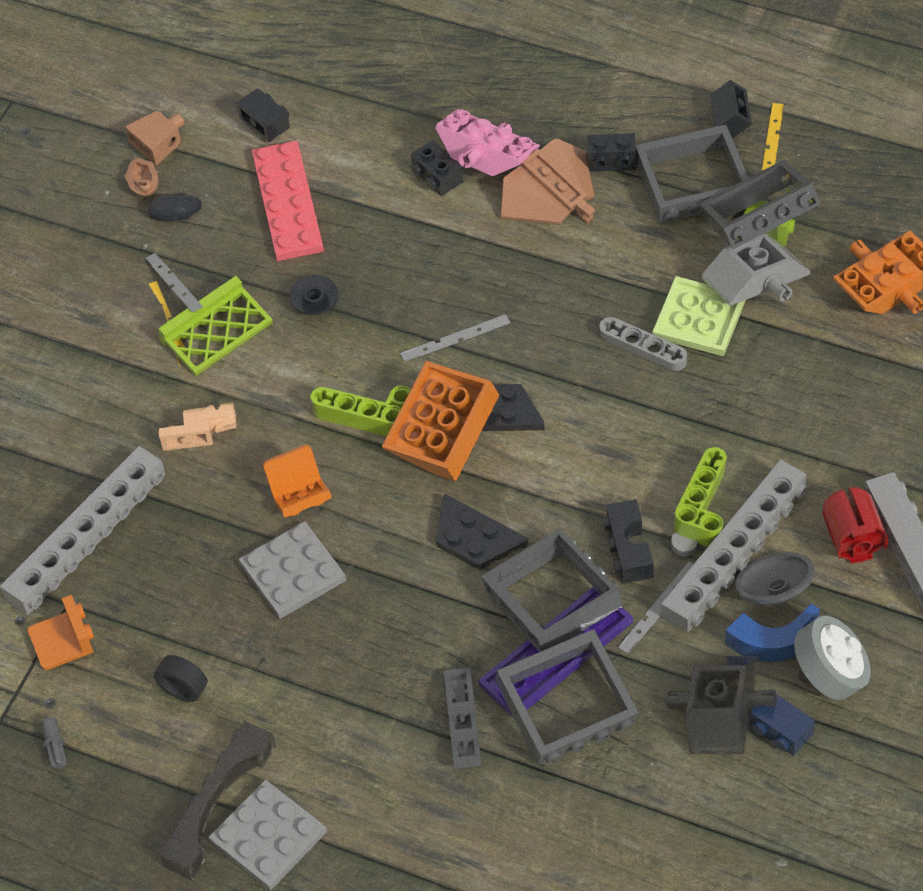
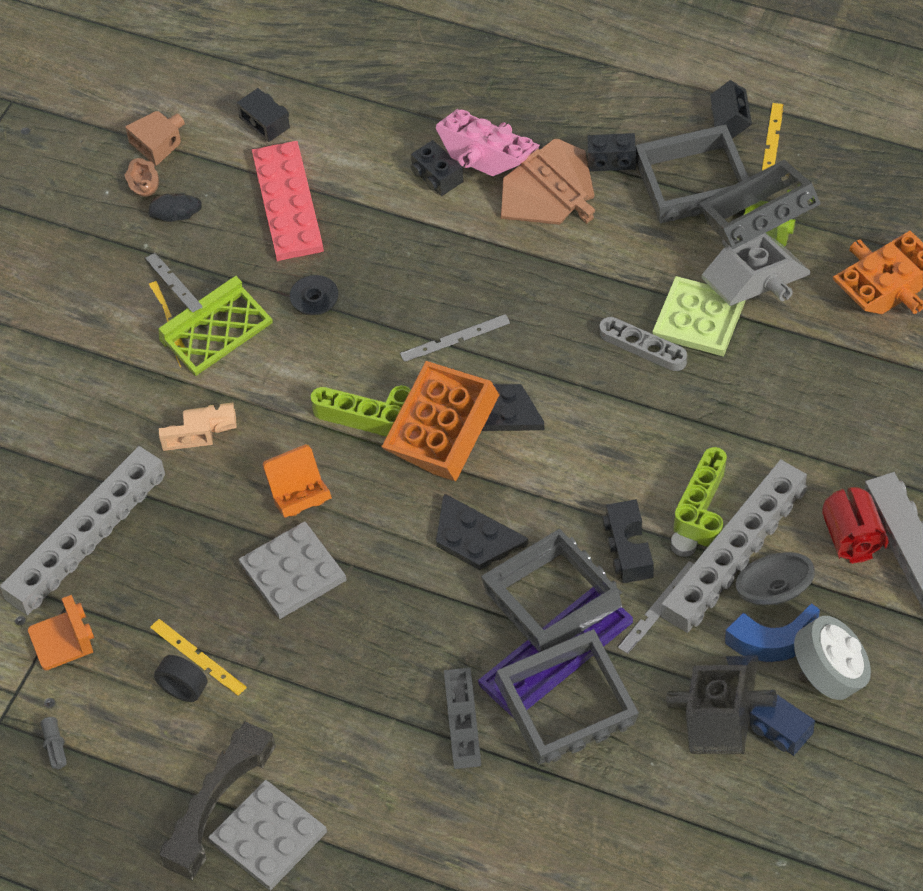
none -> yellow piece [150,619,247,696]

